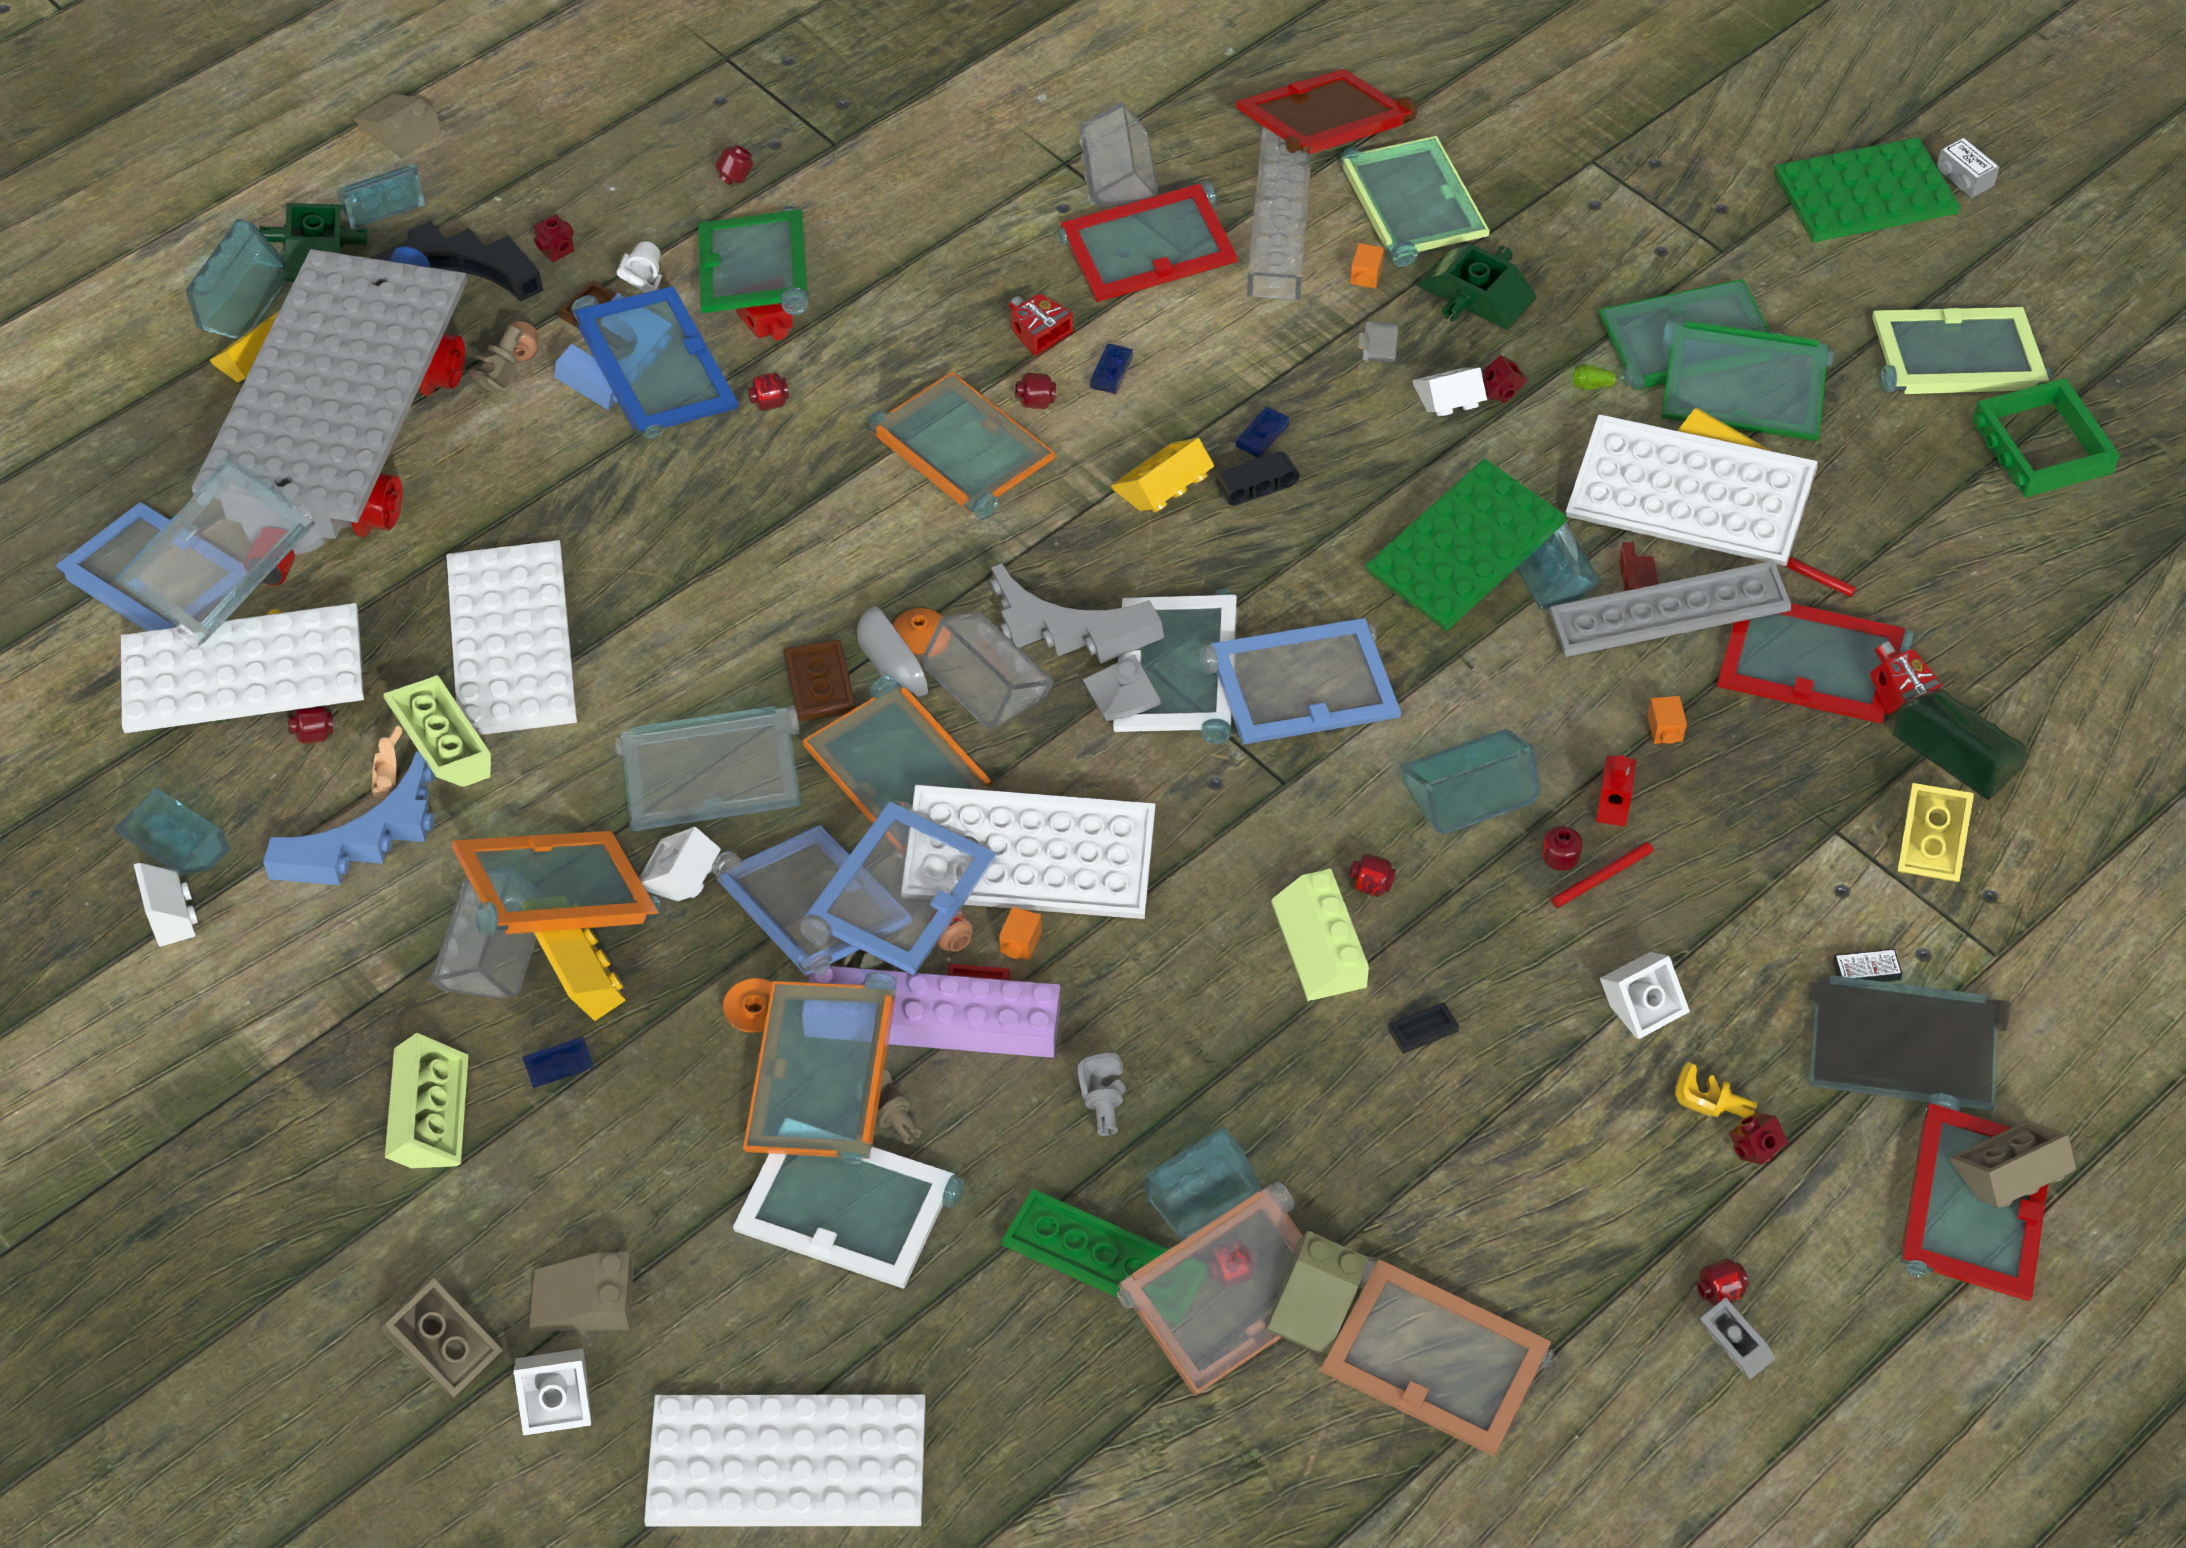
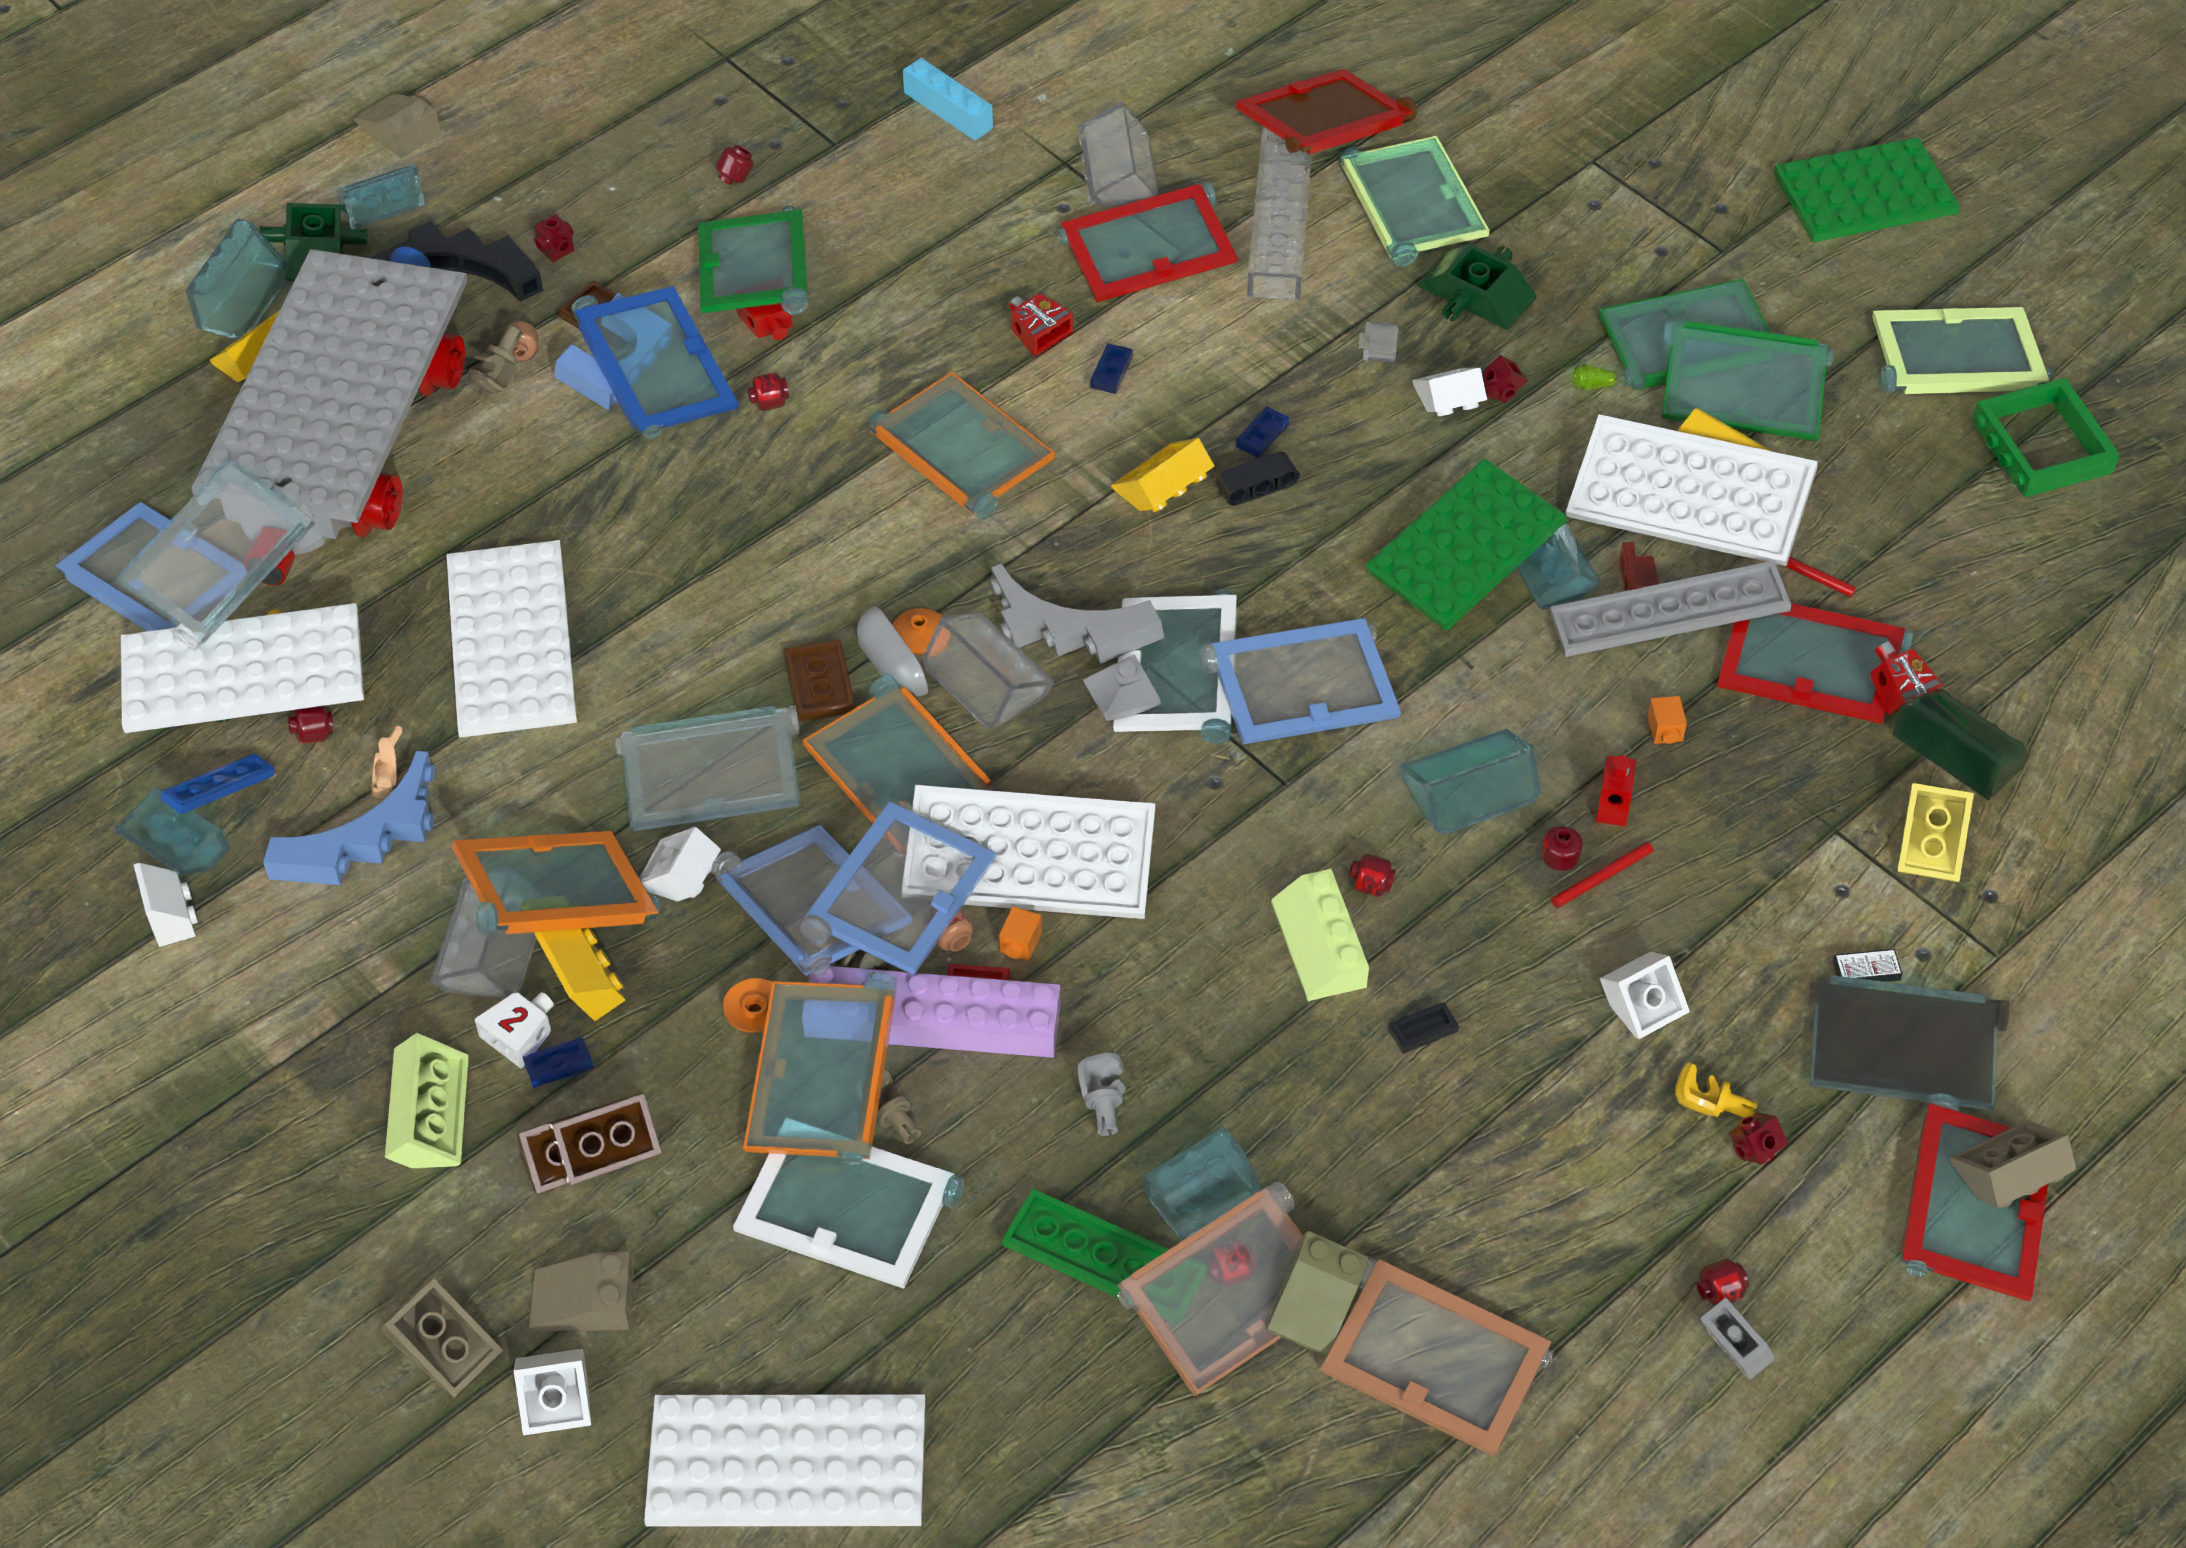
yellowish green slope [384,675,491,787] -> none
white piece [616,241,662,293] -> none
dark red head [1015,373,1056,410] -> none
orange brick [1350,243,1384,289] -> none
brick [1936,137,2000,198] -> none
none -> blue tile [161,753,275,814]
none -> white torso [475,992,554,1068]
none -> reddish brown slope [517,1092,662,1194]
none -> medium azure brick [903,58,993,141]

